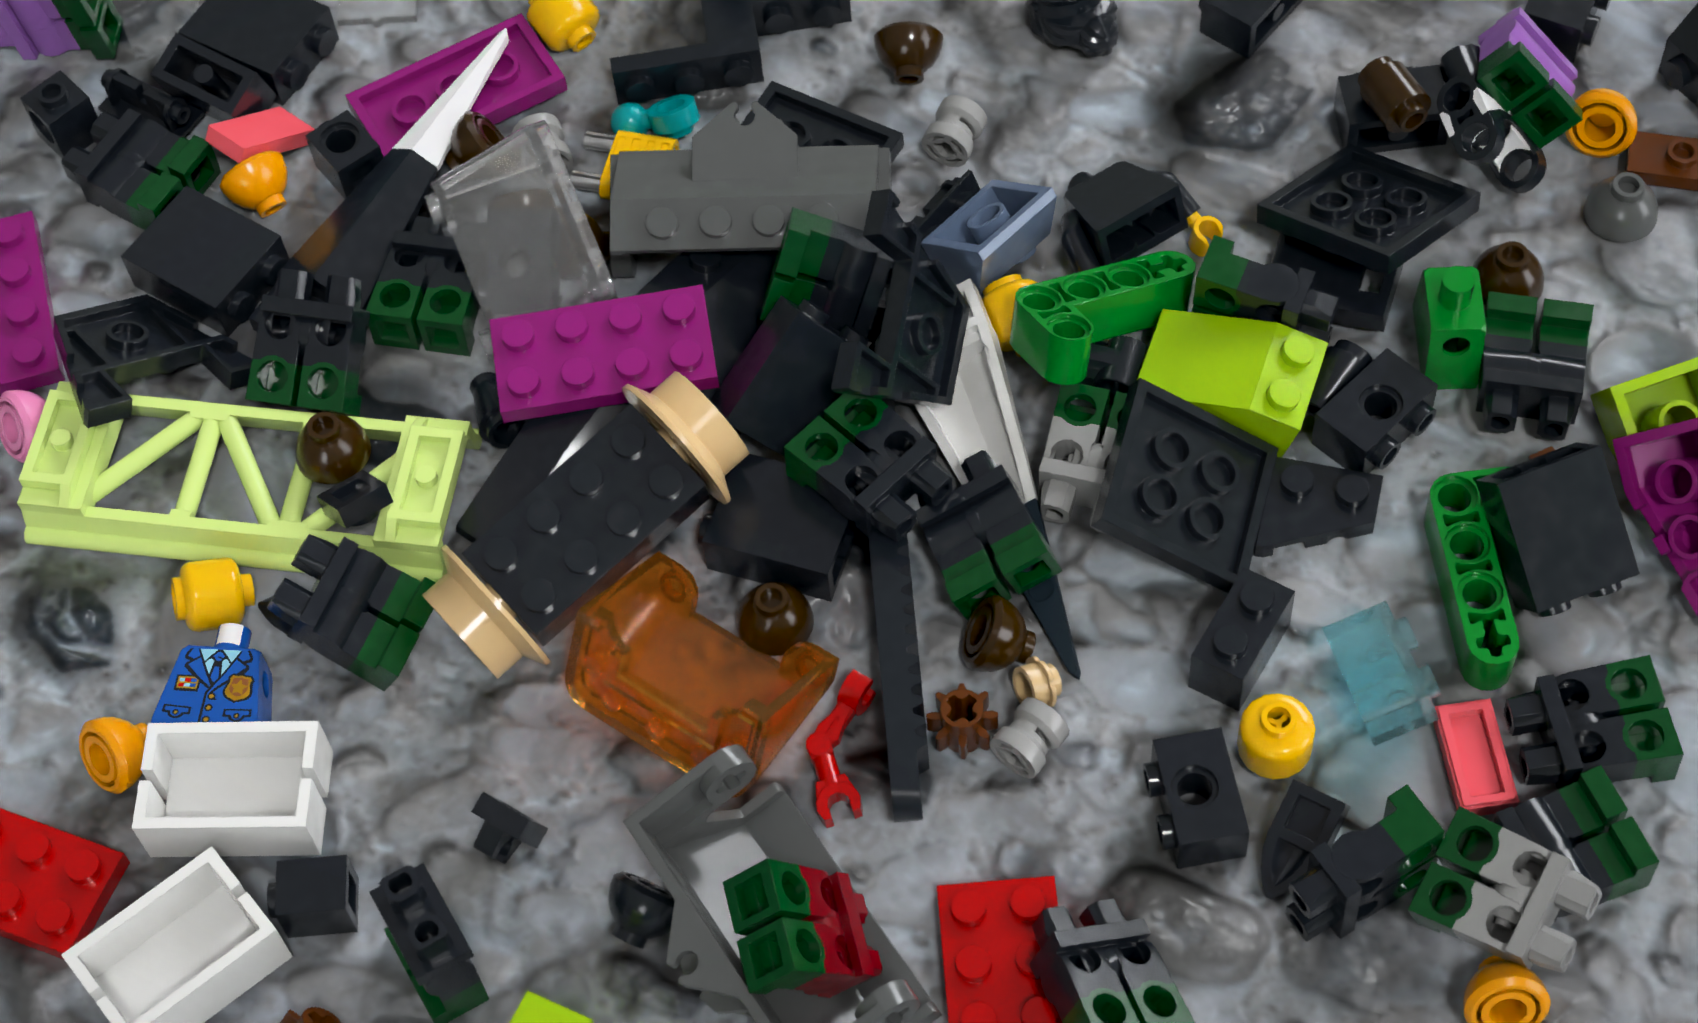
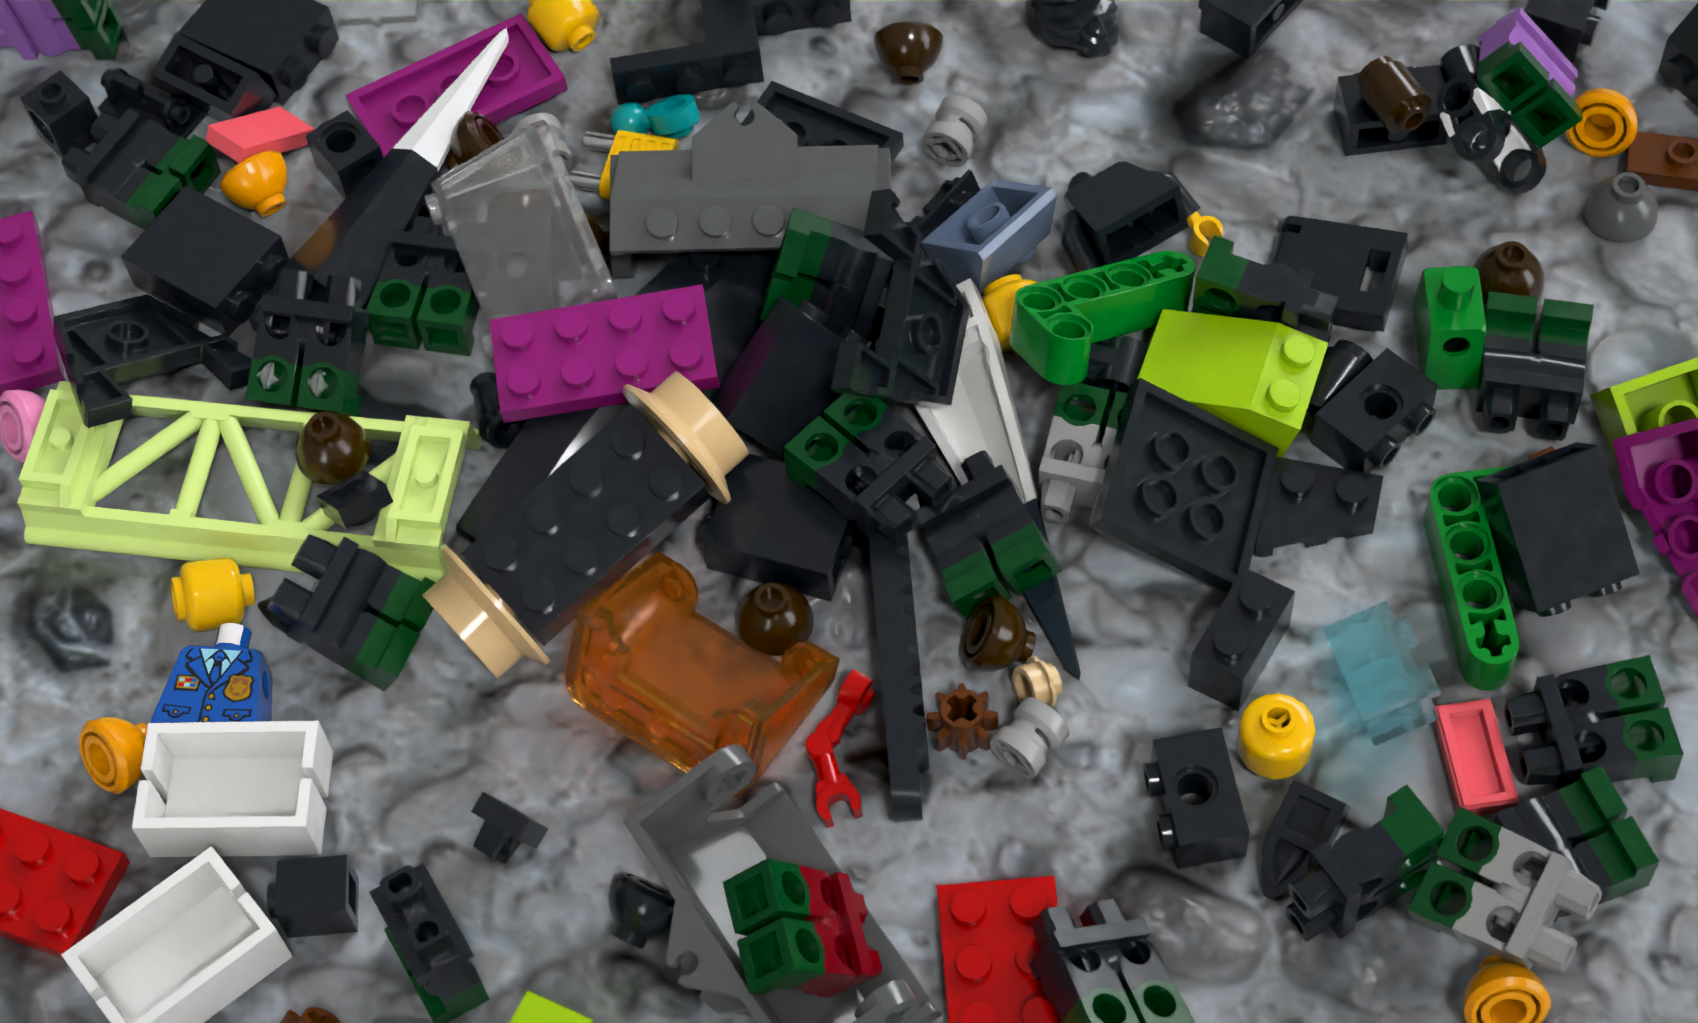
black plate [1256,144,1481,275] -> none

